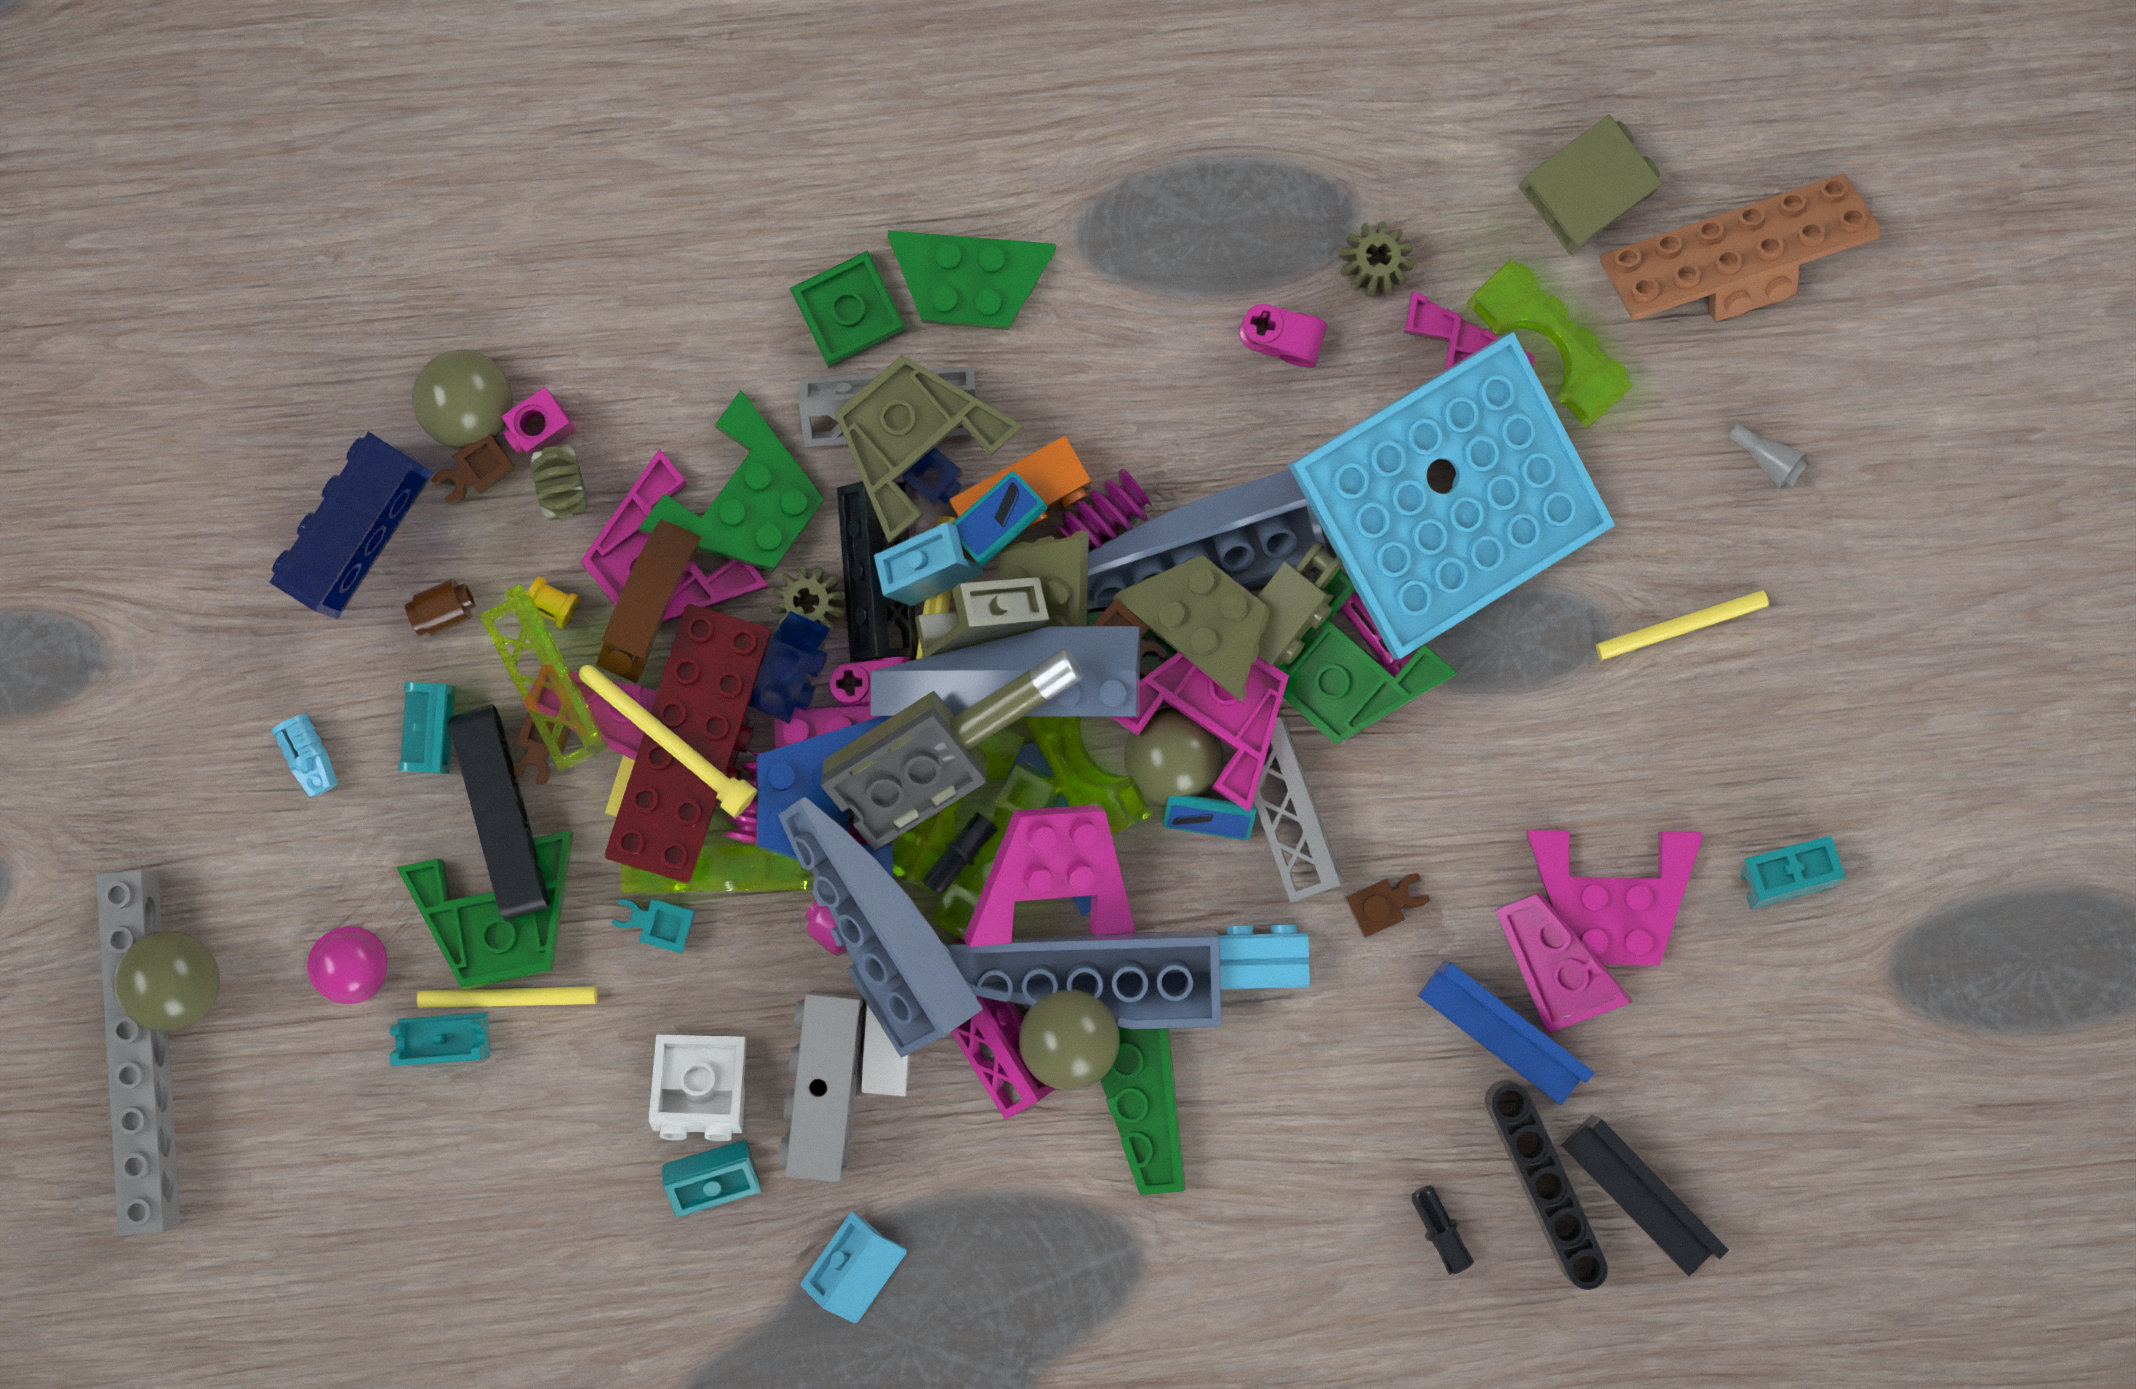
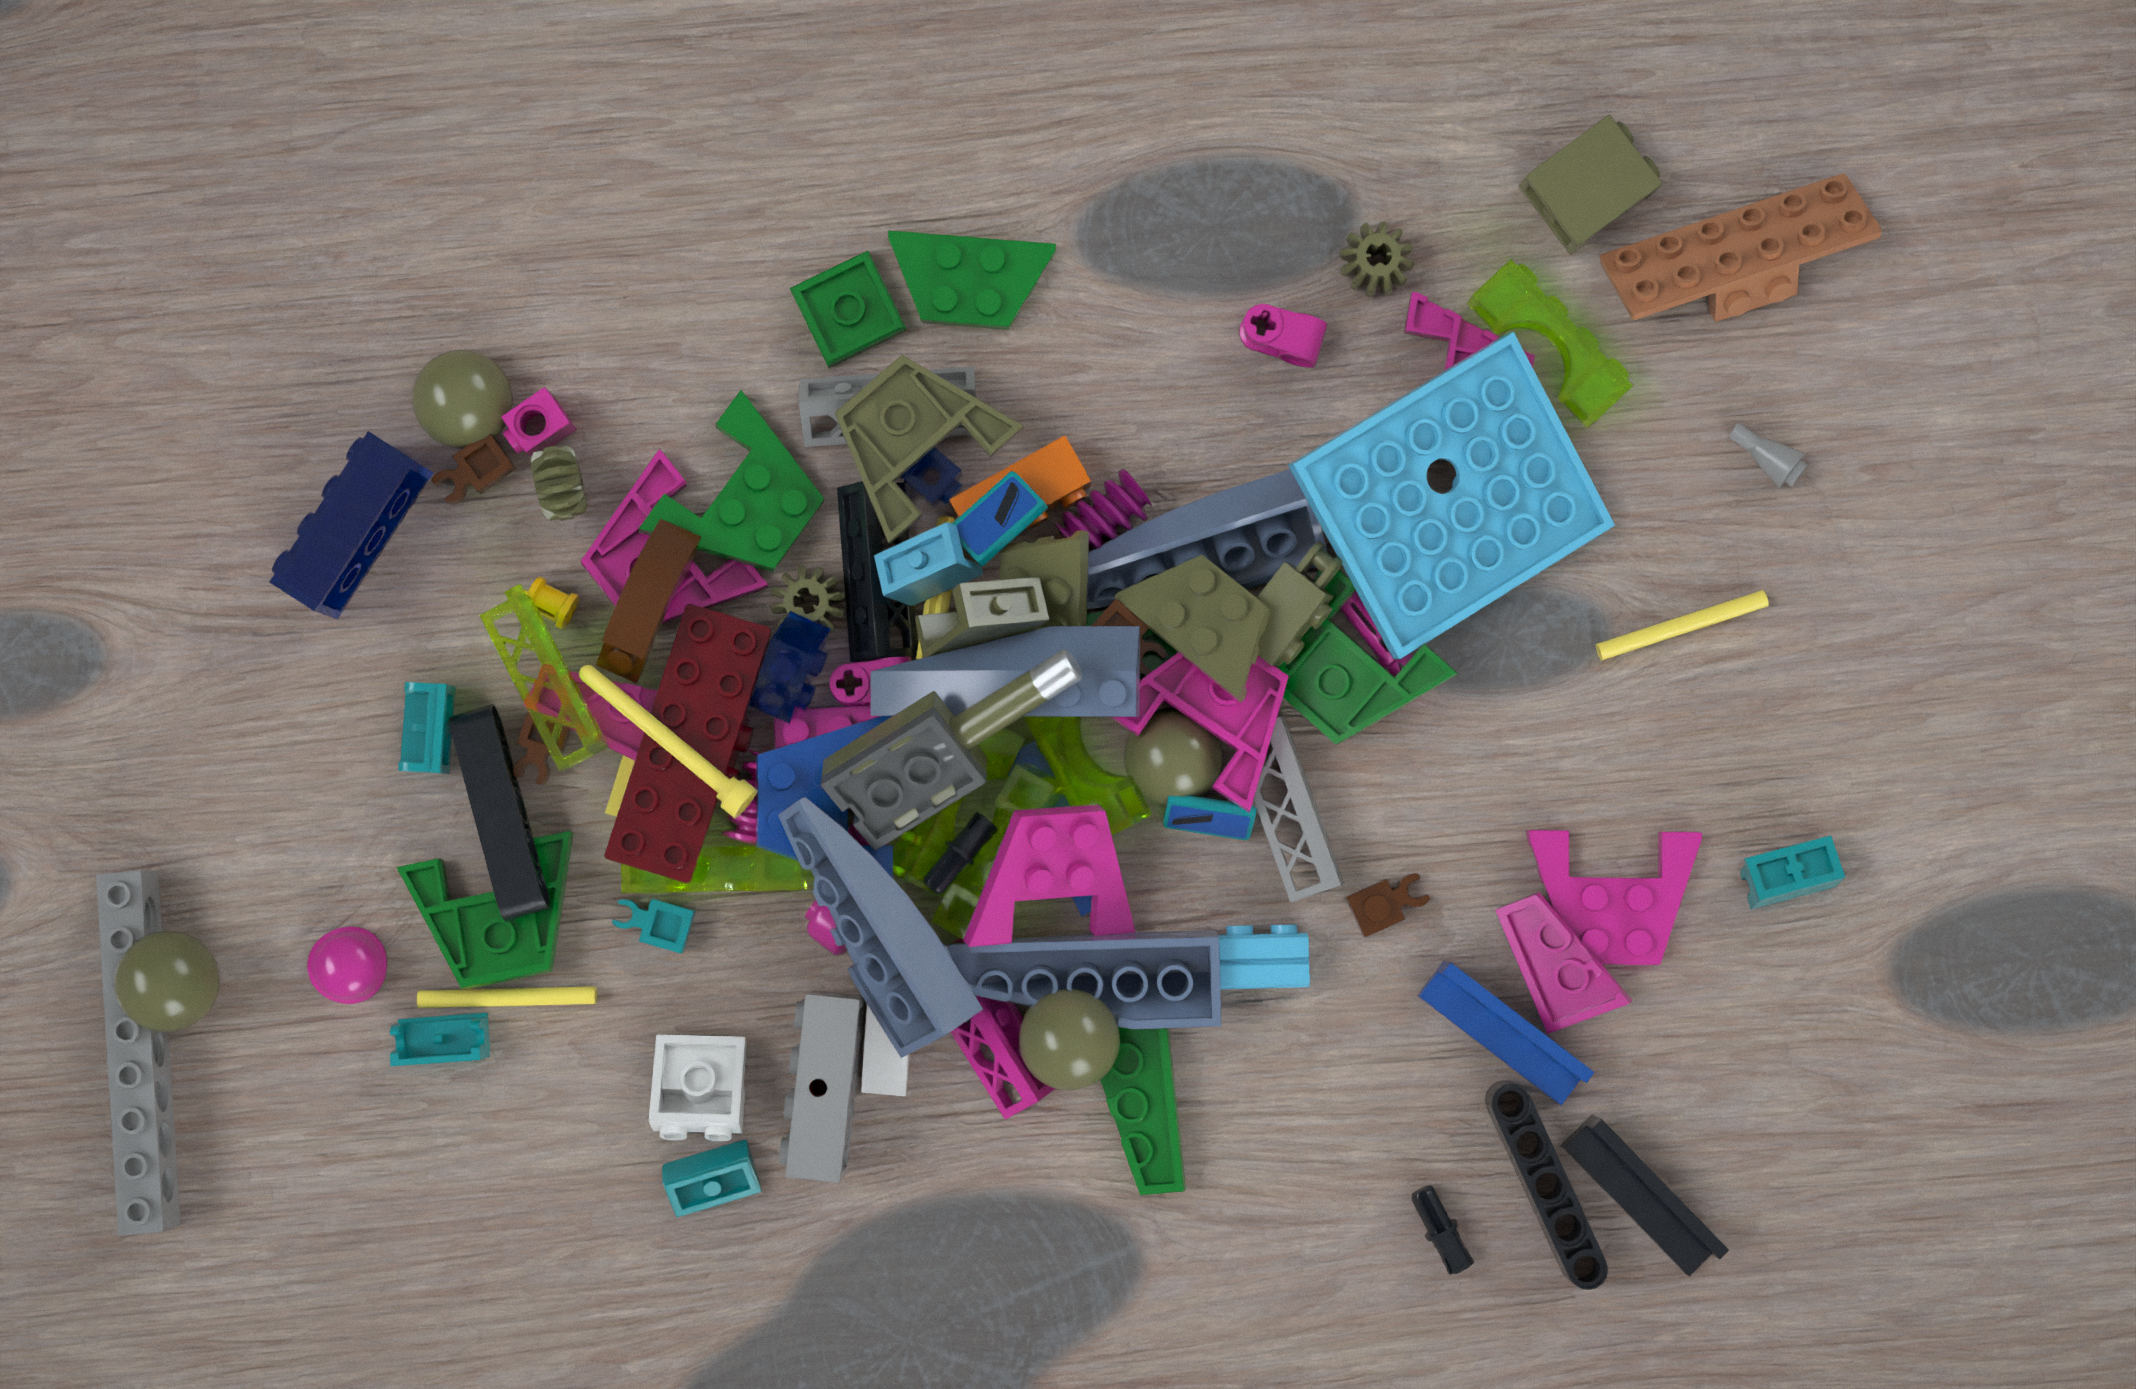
medium azure hinge [271,713,338,797] -> none
reddish brown brick [405,579,476,636] -> none
medium azure panel [800,1211,907,1323] -> none

